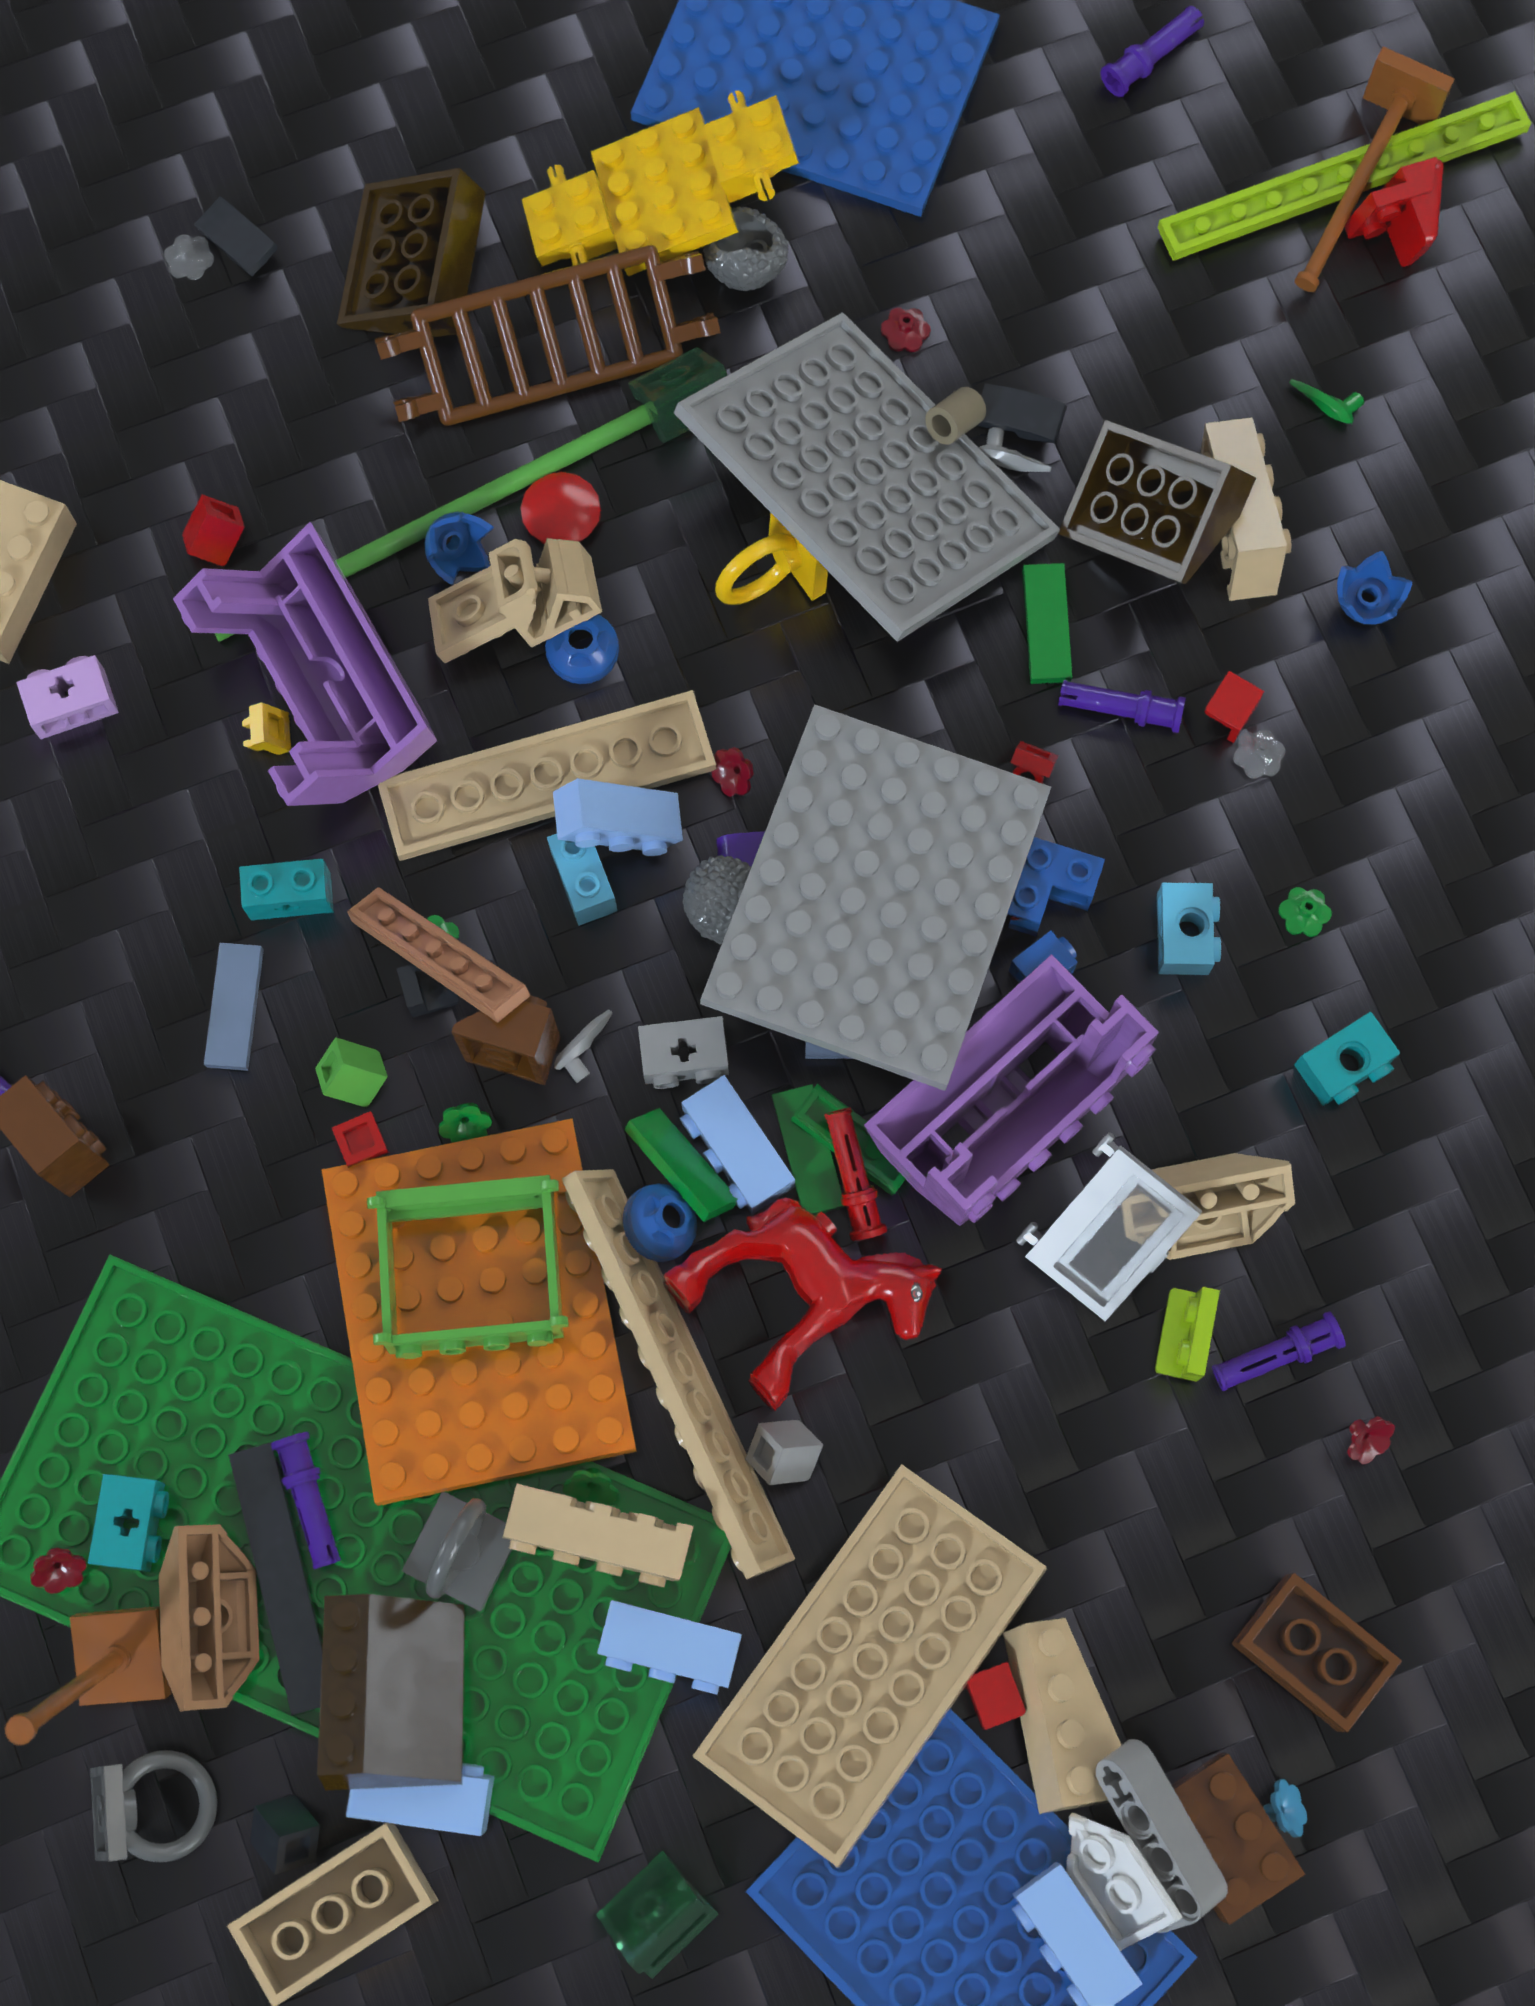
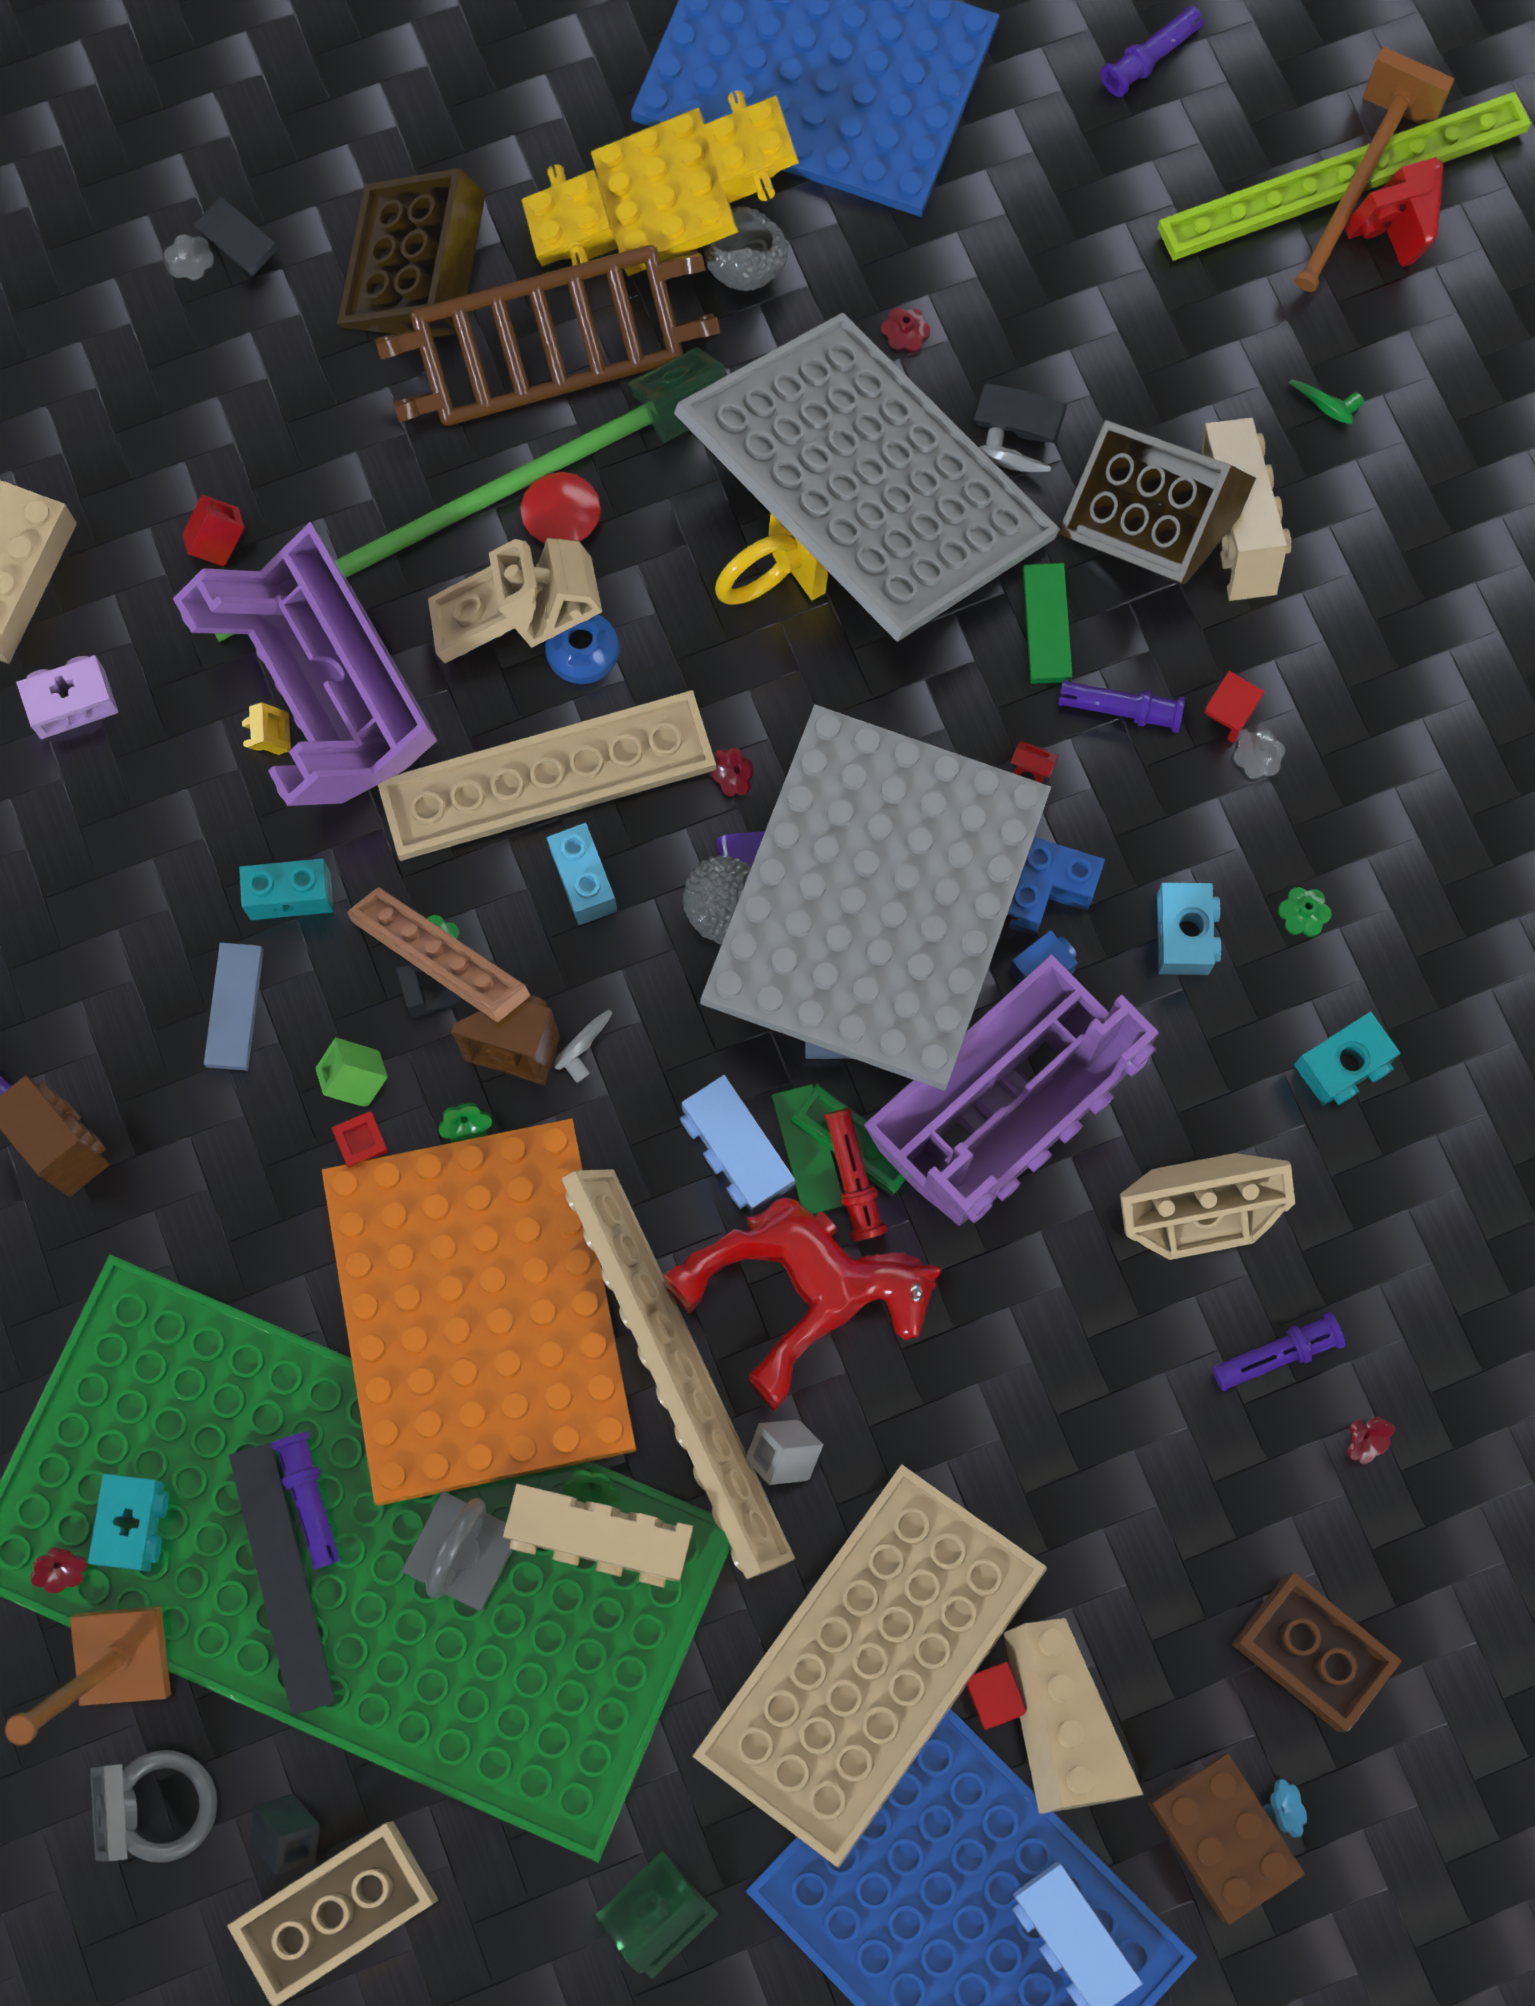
medium nougat wedge [159,1524,259,1711] -> none
slope [317,1594,465,1790] -> none
light blue brick [346,1763,495,1836] -> none
bright green window [367,1175,569,1359] -> none
blue piece [425,512,494,585] -> none
light blue brick [553,778,683,856] -> none
light blue brick [597,1600,742,1695] -> none
blue piece [623,1184,697,1262] -> none
green tile [625,1108,738,1222] -> none
light grey brick [638,1016,729,1089] -> none
dark tan brick [925,387,986,445] -> none
piece [1016,1132,1202,1321] -> none
white tile [1066,1813,1182,1951] -> none
light grey beam [1096,1739,1228,1933] -> none
lime bracket [1155,1287,1220,1382] -> none
blue piece [1337,551,1412,625] -> none

